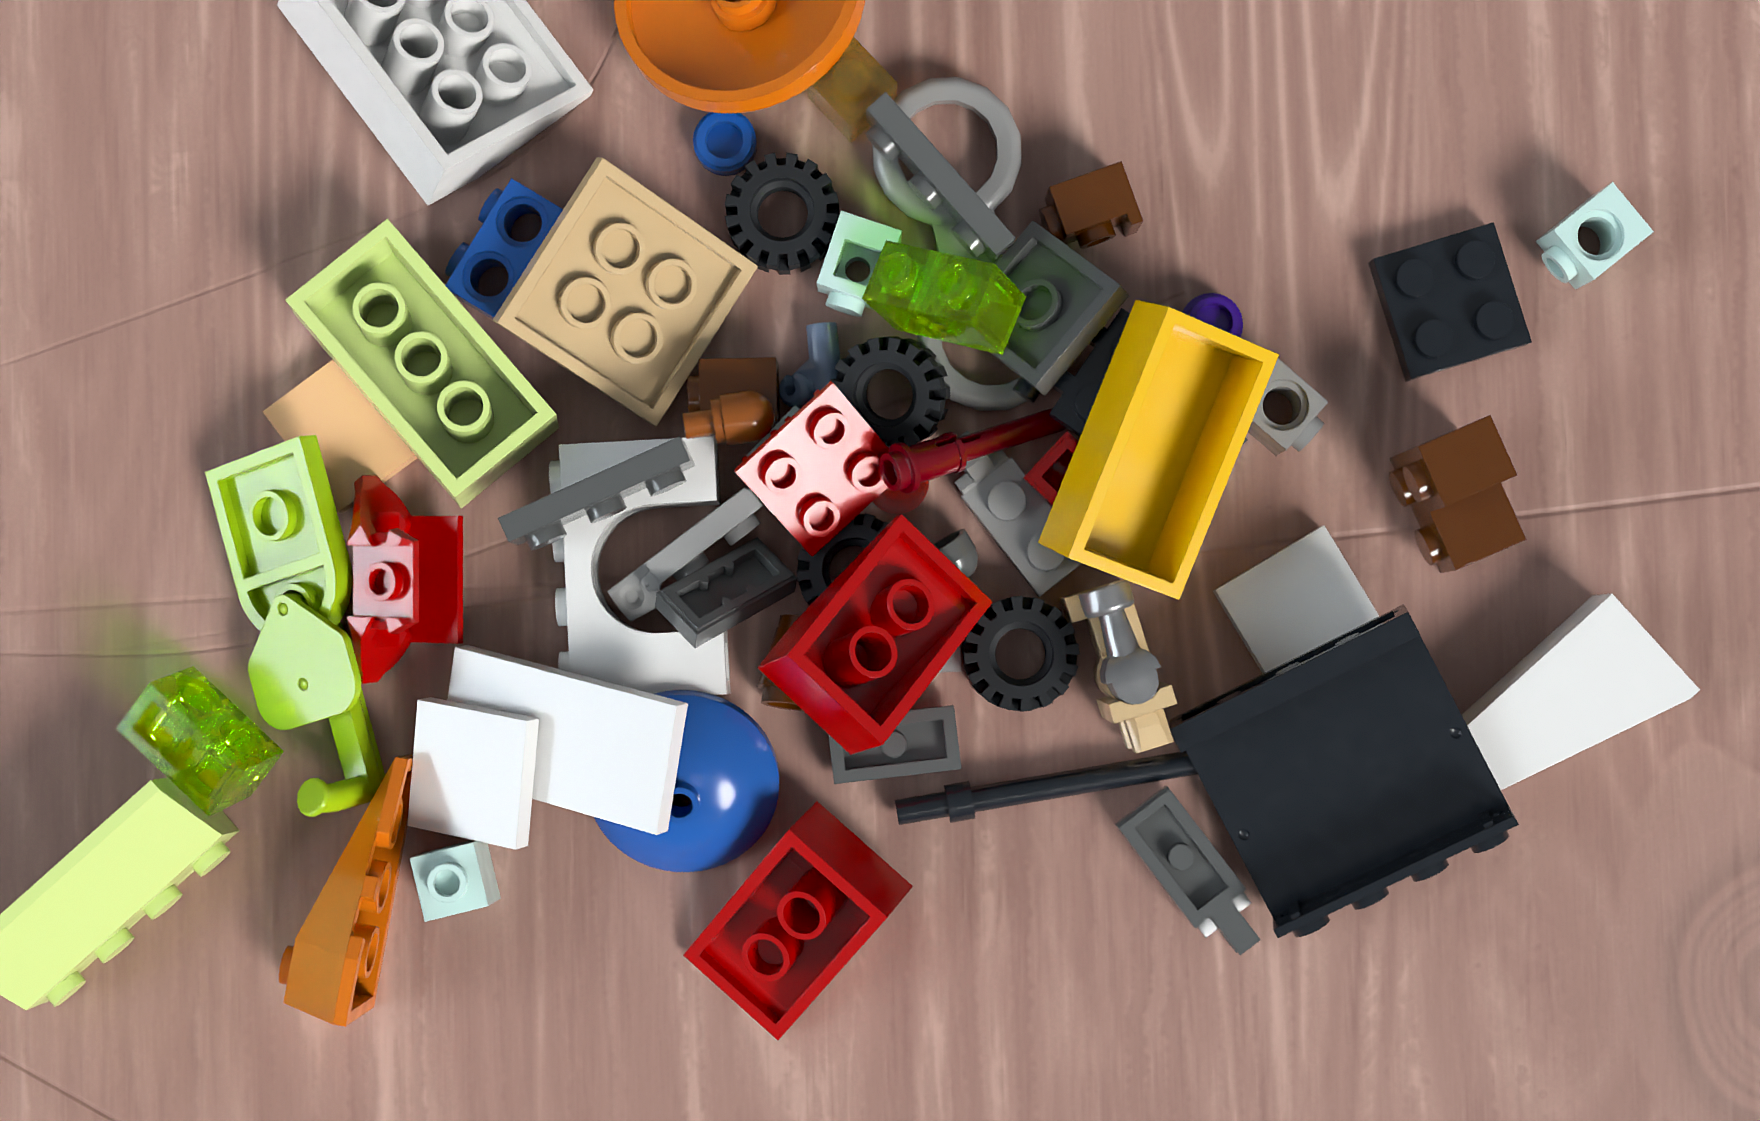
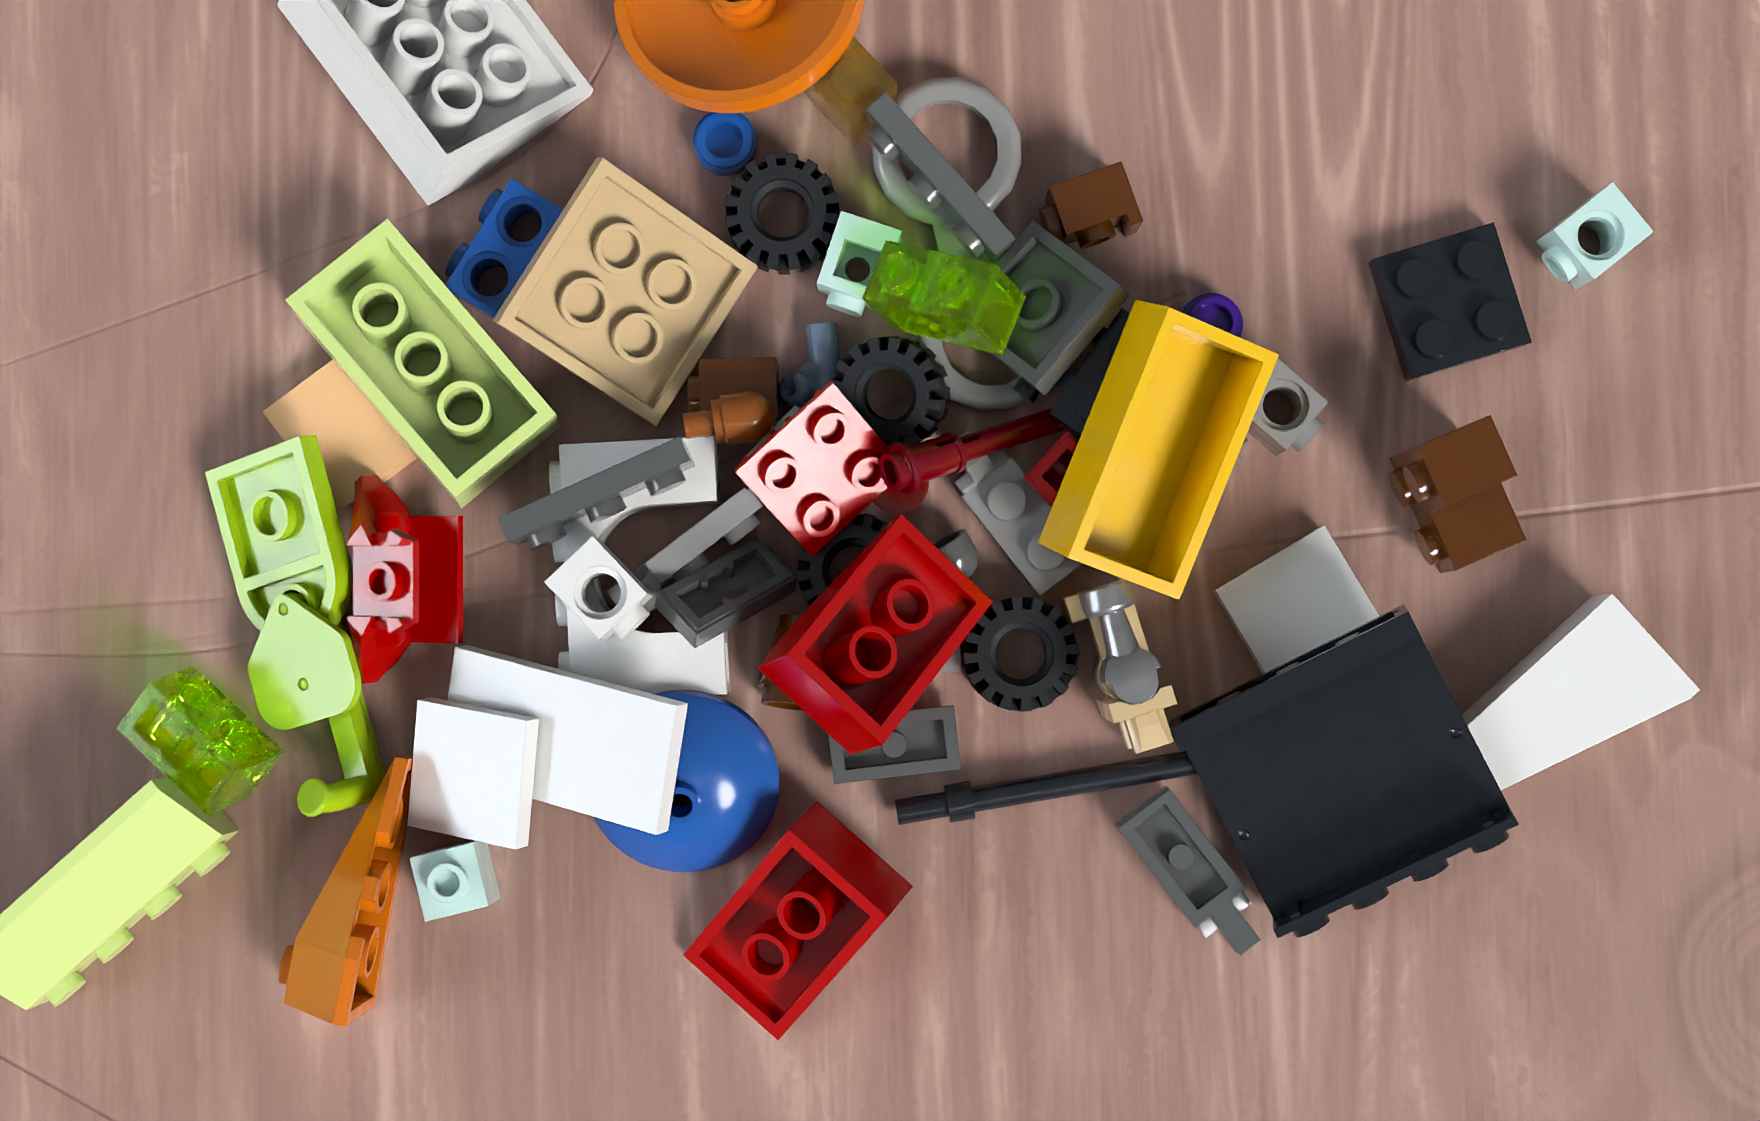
none -> white brick [544,536,653,640]

